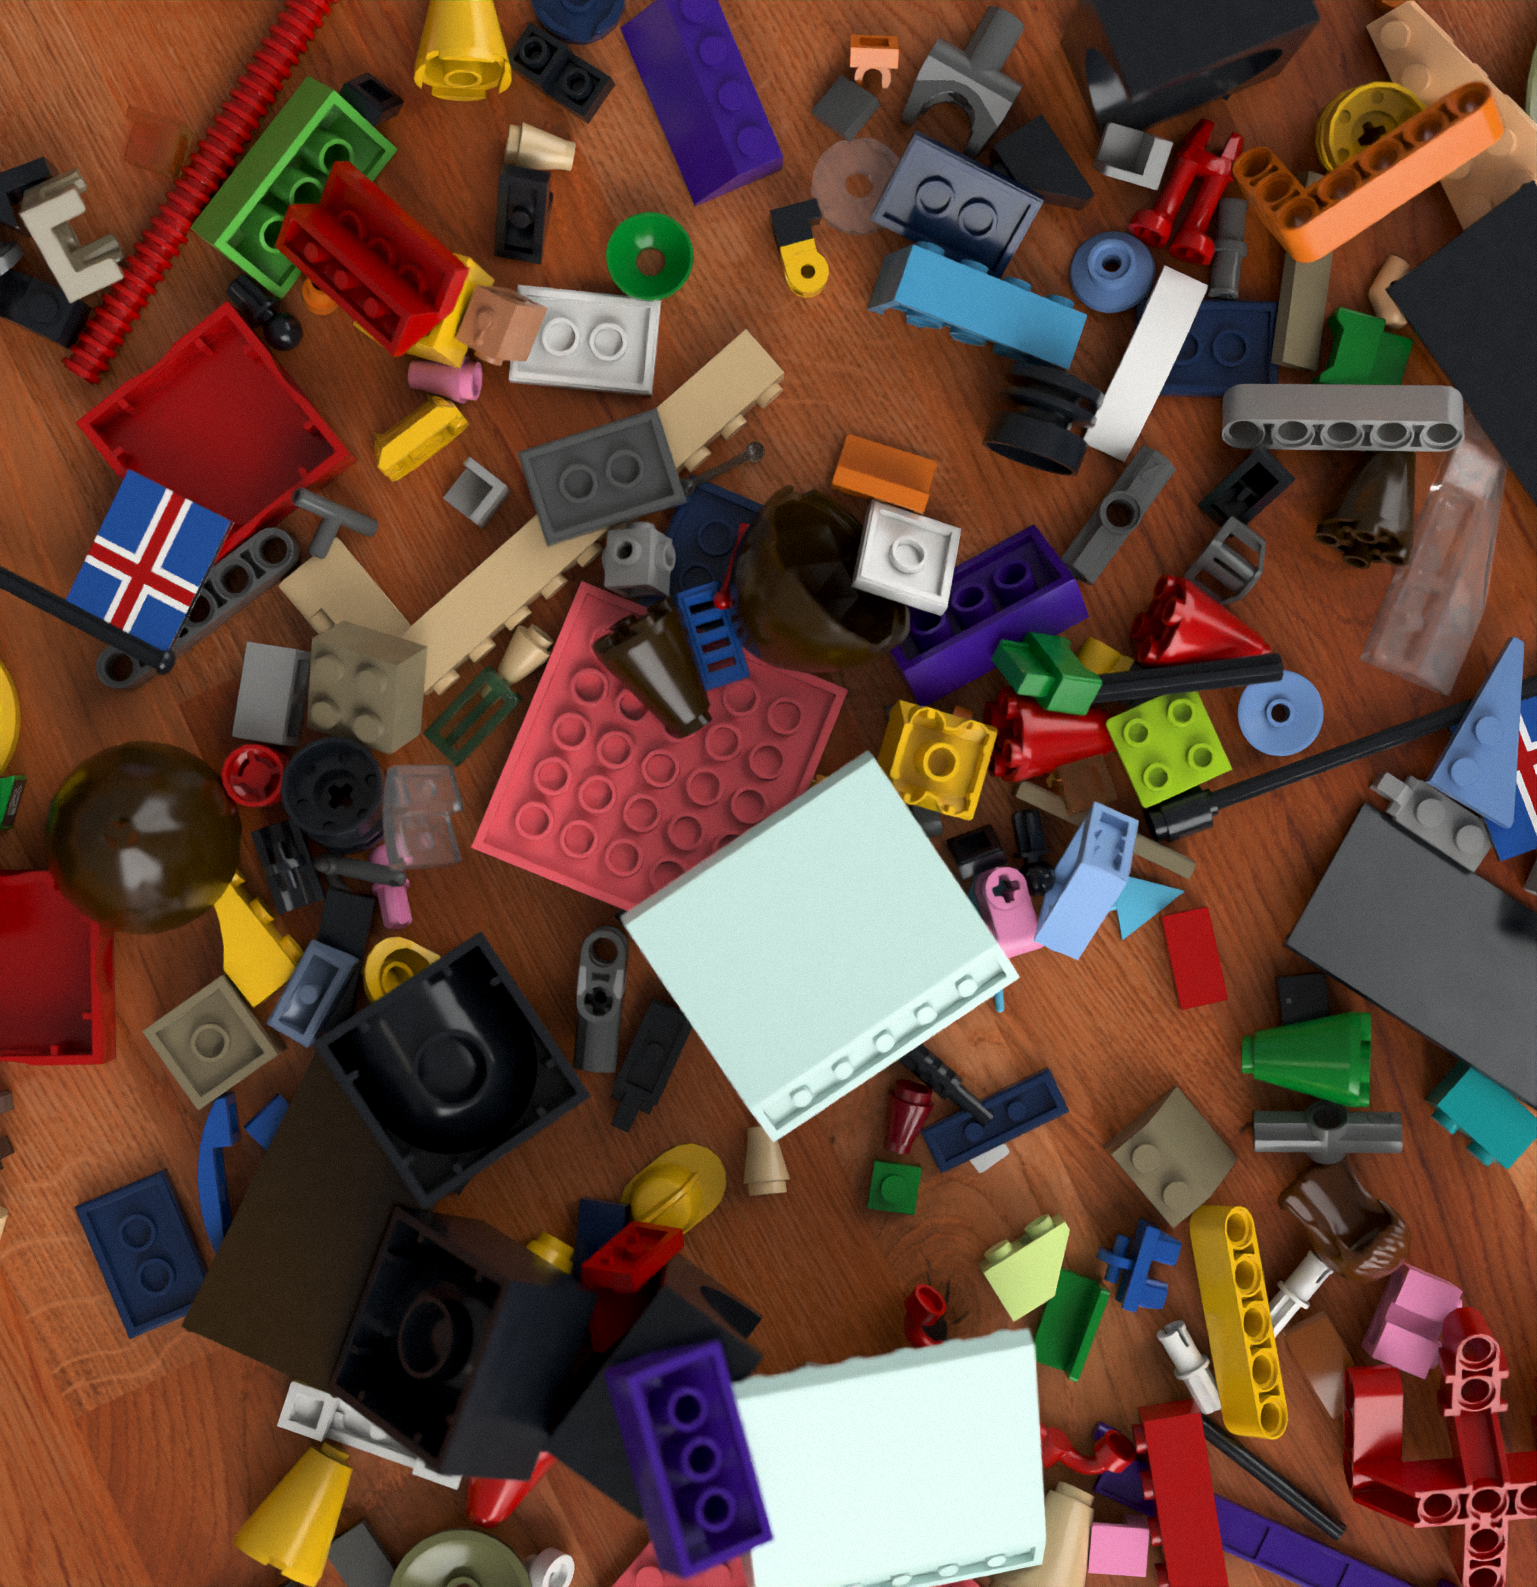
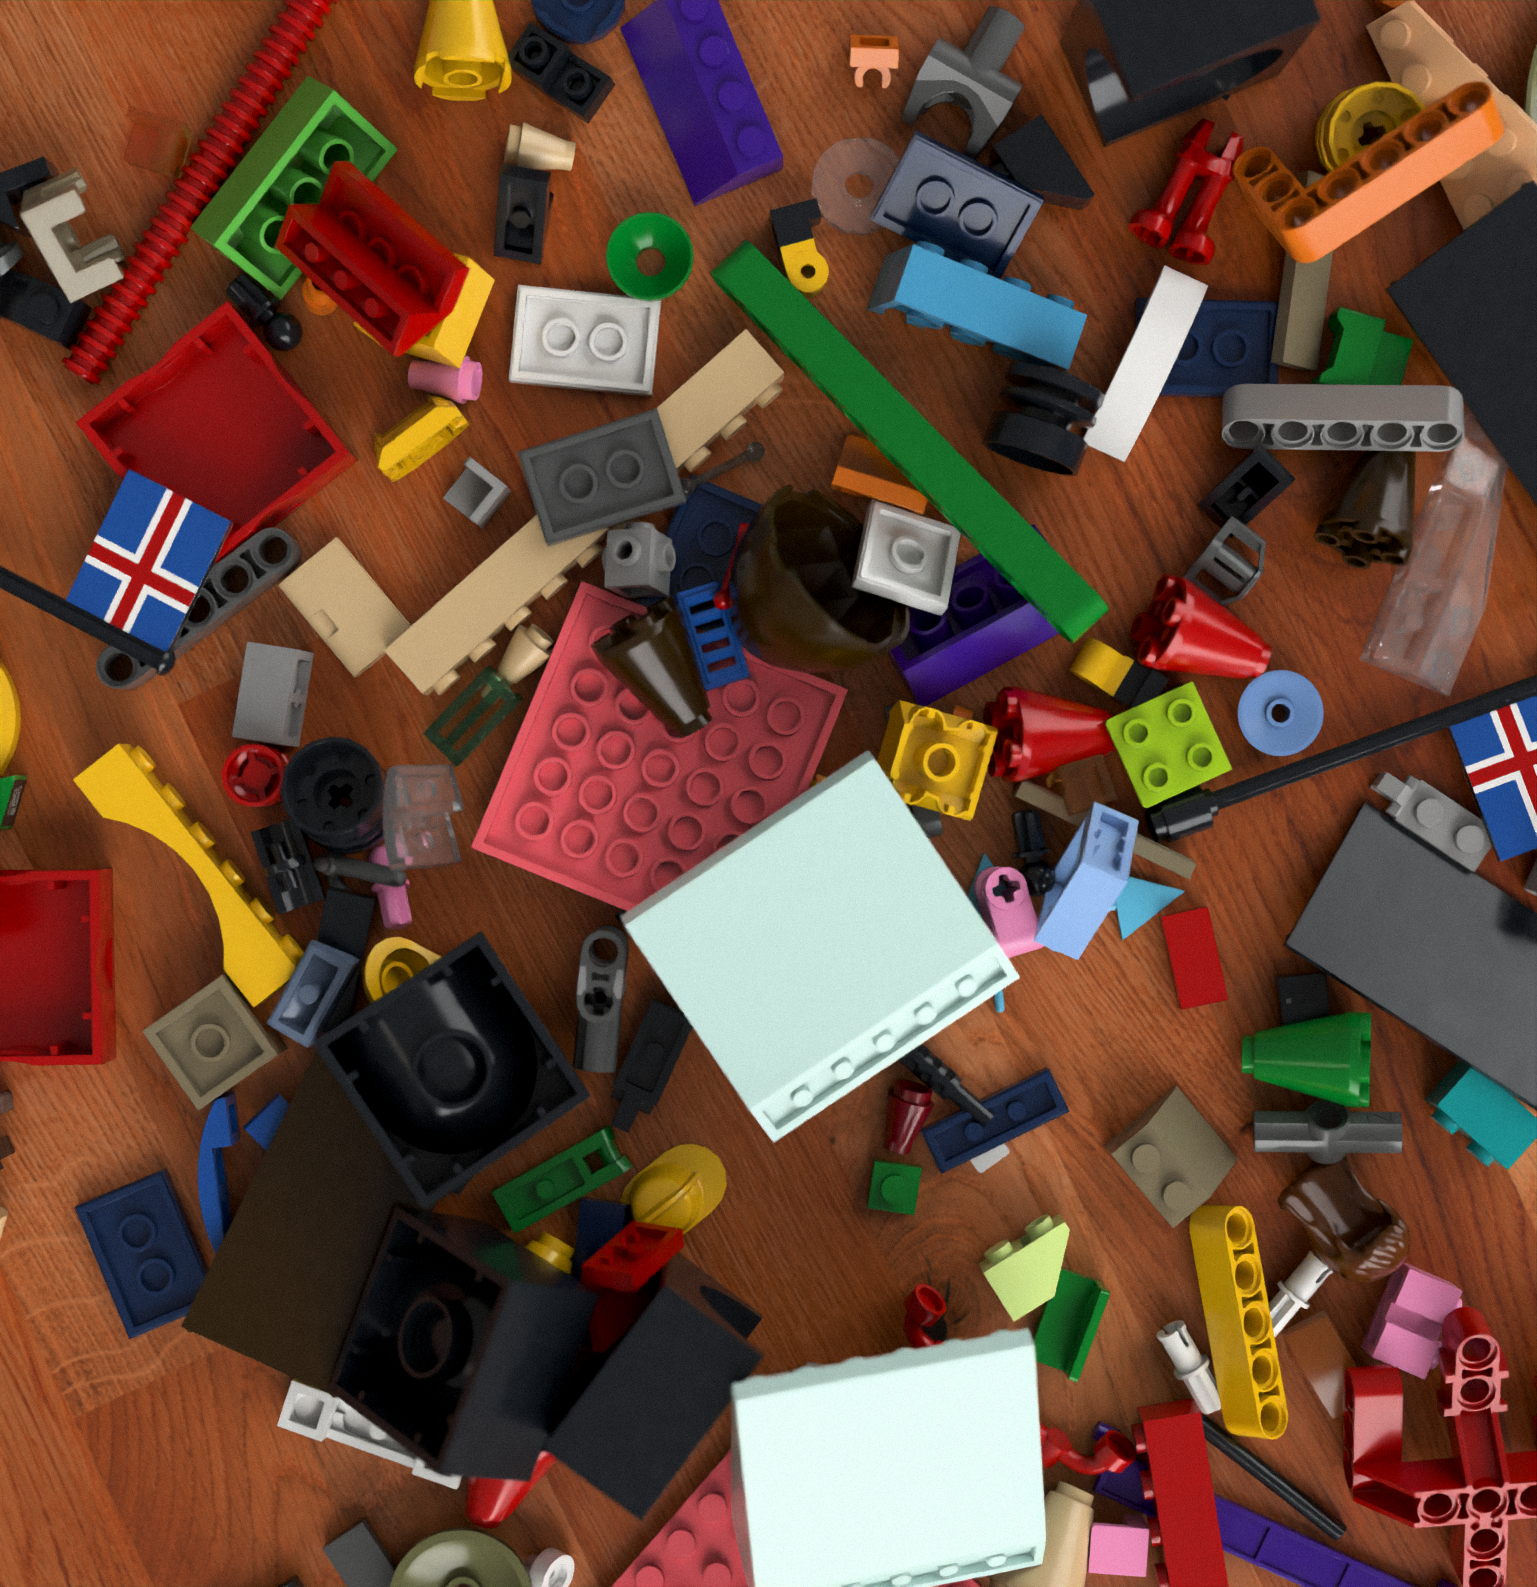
dark brown piece [43,741,242,935] -> none
yellow cone [233,1442,353,1587] -> none
dark grey piece [292,487,378,559] -> none
dark tan brick [307,621,427,754] -> none
black tile [339,72,404,126] -> none
nougat head [456,285,547,366] -> none
dark purple slope [604,1340,775,1580] -> none
tan cone [743,1126,790,1196] -> none
dark grey tile [811,75,881,142] -> none
black tile [946,824,1008,879] -> none
green piece [991,631,1102,716] -> none
dark grey piece [1060,445,1176,586] -> none
medium blue piece [1069,231,1156,313] -> none
light grey panel [1092,122,1173,190] -> none
black axle [1092,653,1283,704] -> none
blue hips [1096,1218,1182,1313] -> none
dark grey pin [1208,198,1249,300] -> none
light nougat arm [1368,255,1410,329] -> none
medium blue wing [1425,636,1524,829] -> none
none -> green plate [491,1125,632,1234]
none -> green beam [710,239,1109,644]

